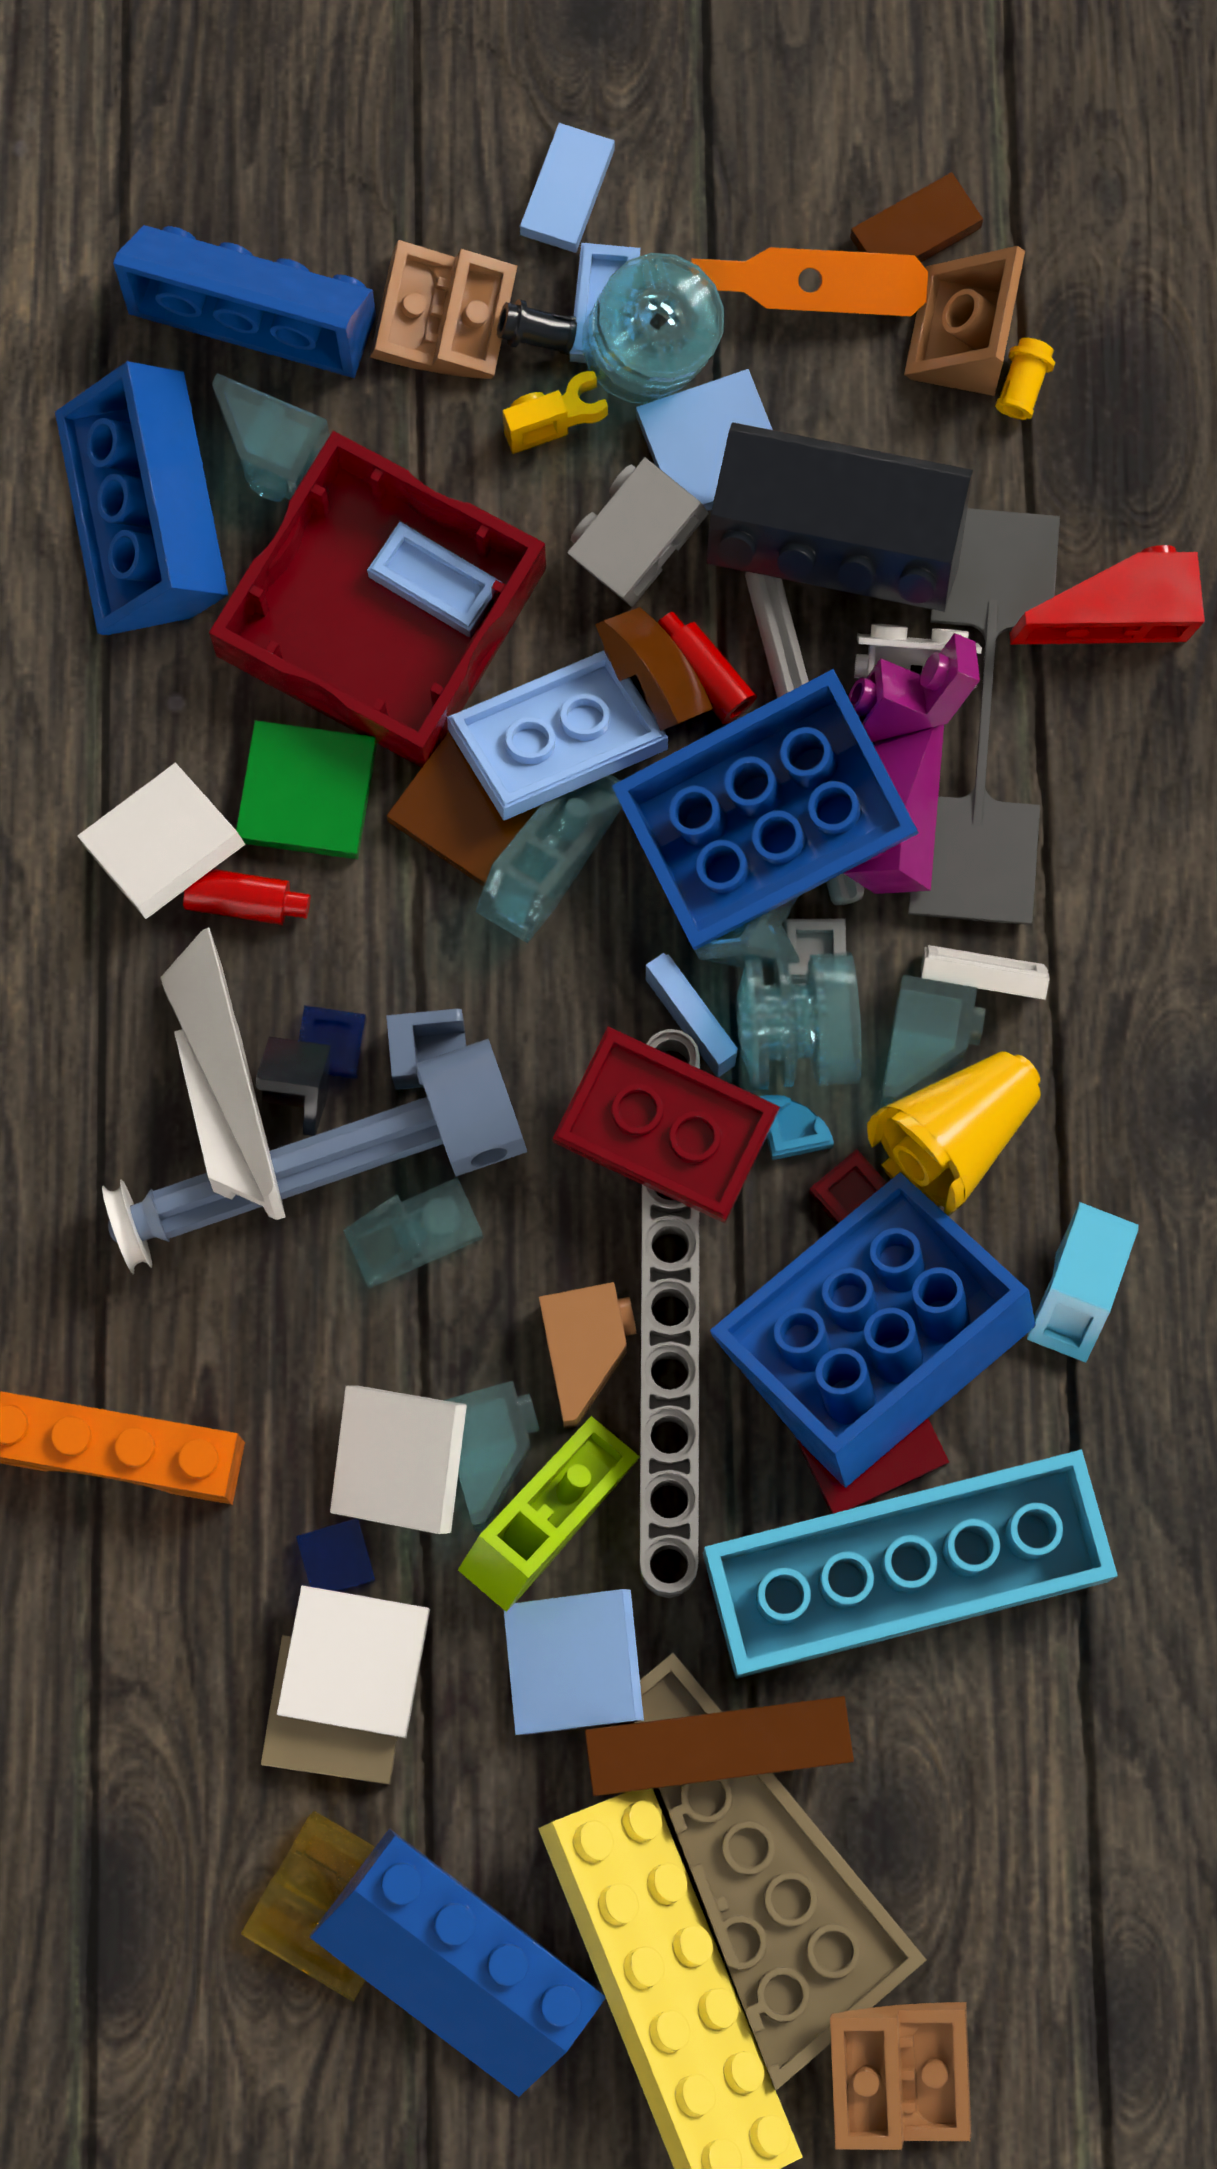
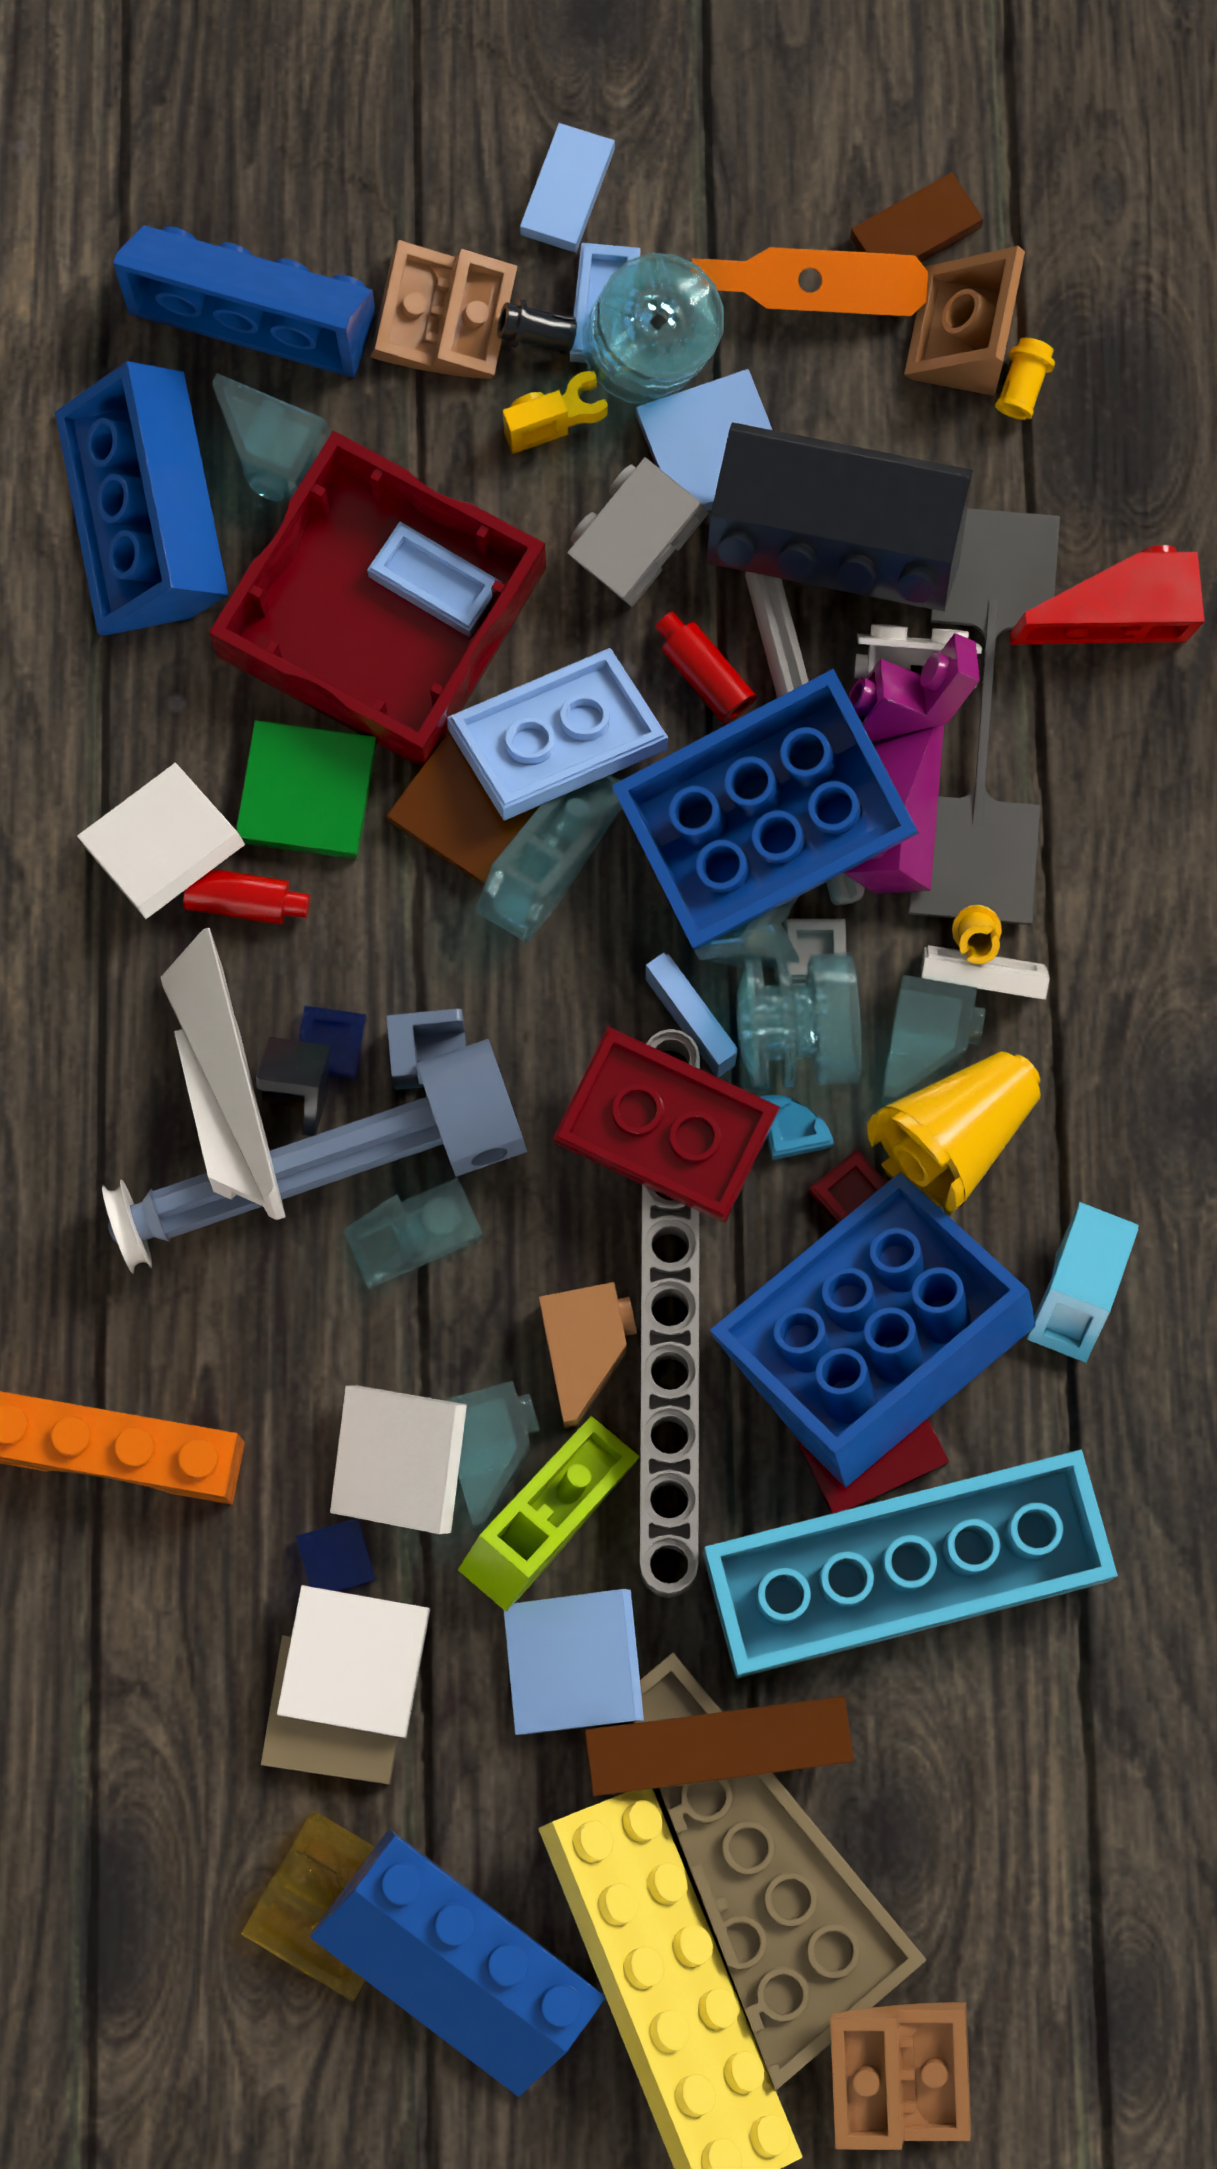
reddish brown slope [595,607,713,731] -> none
none -> yellow pin [952,905,1002,965]

